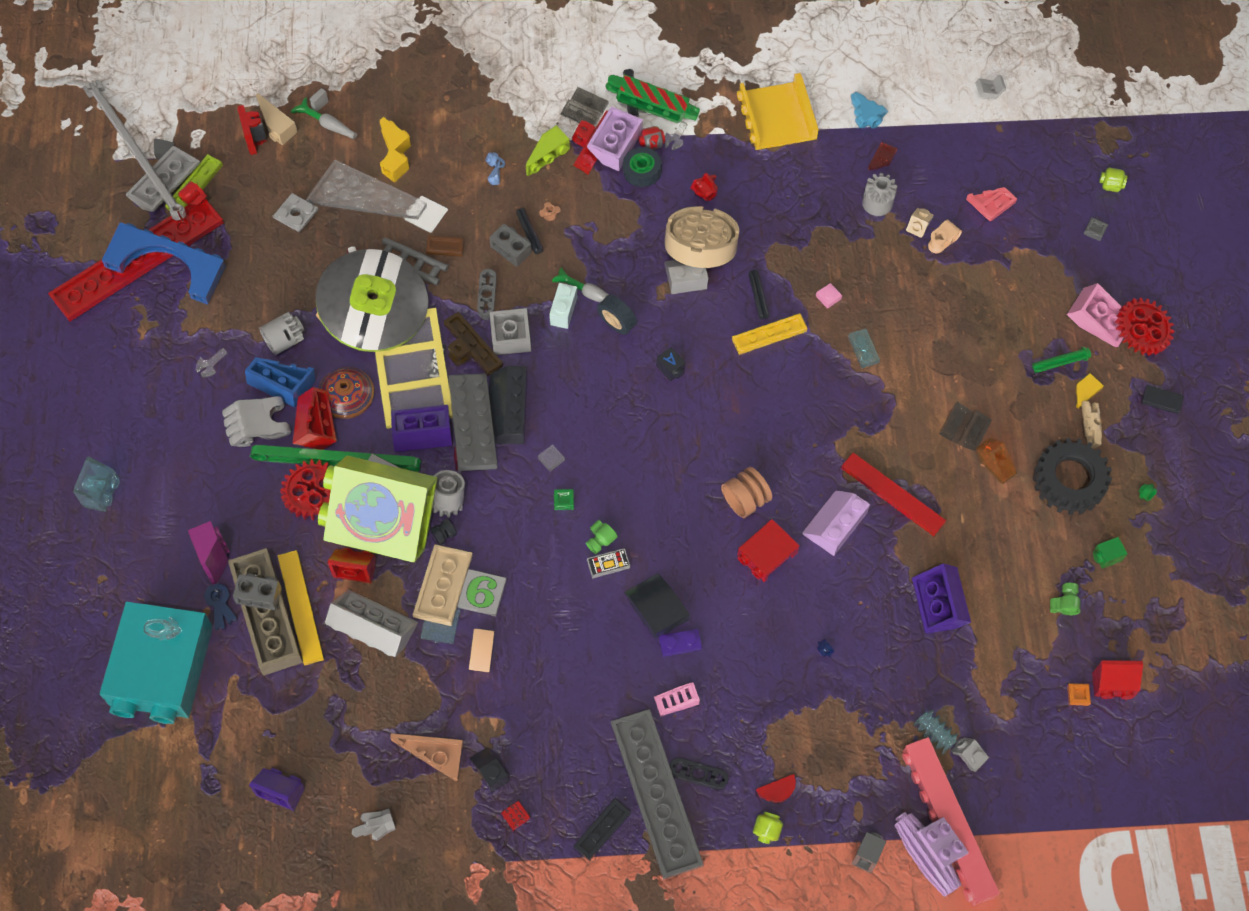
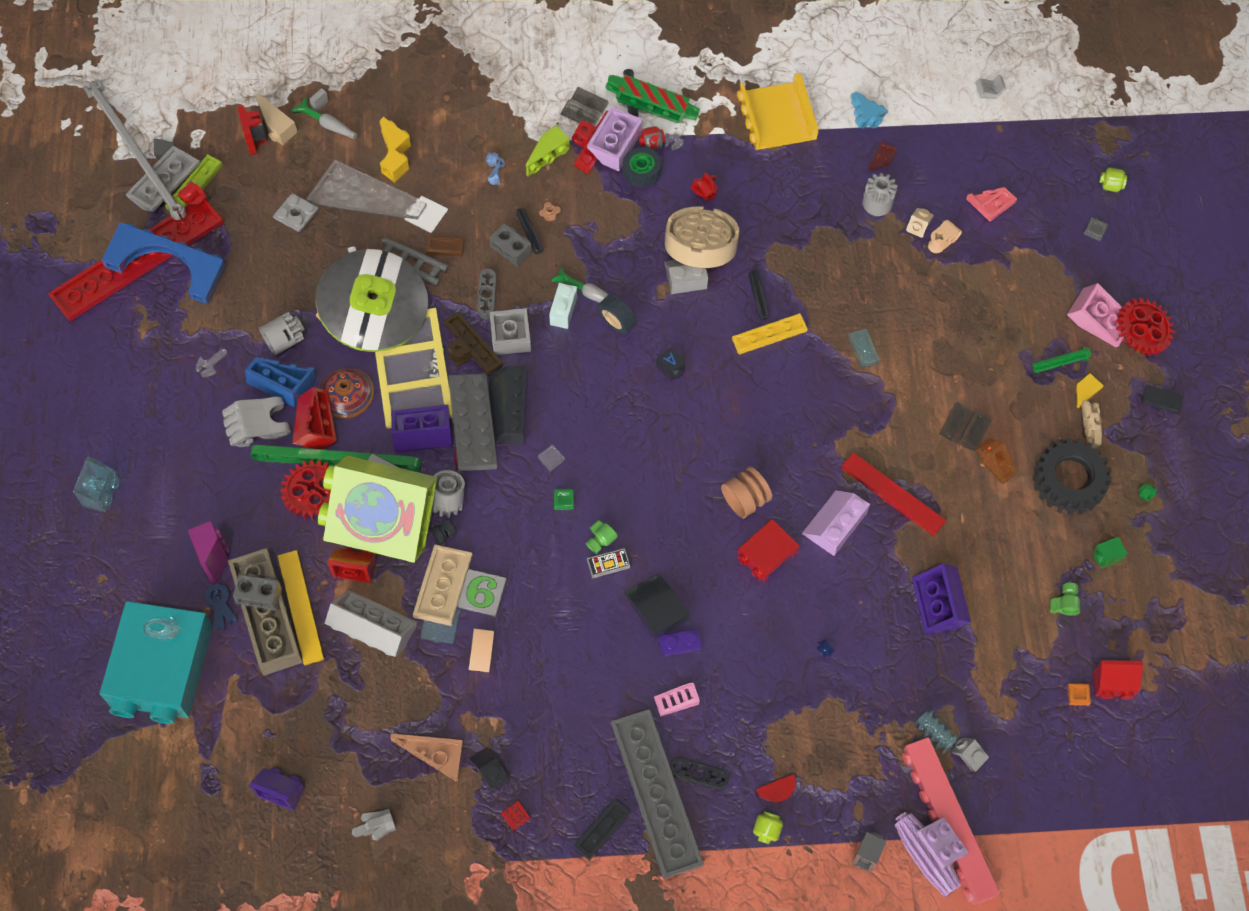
bright pink plate [816,283,842,309] -> none

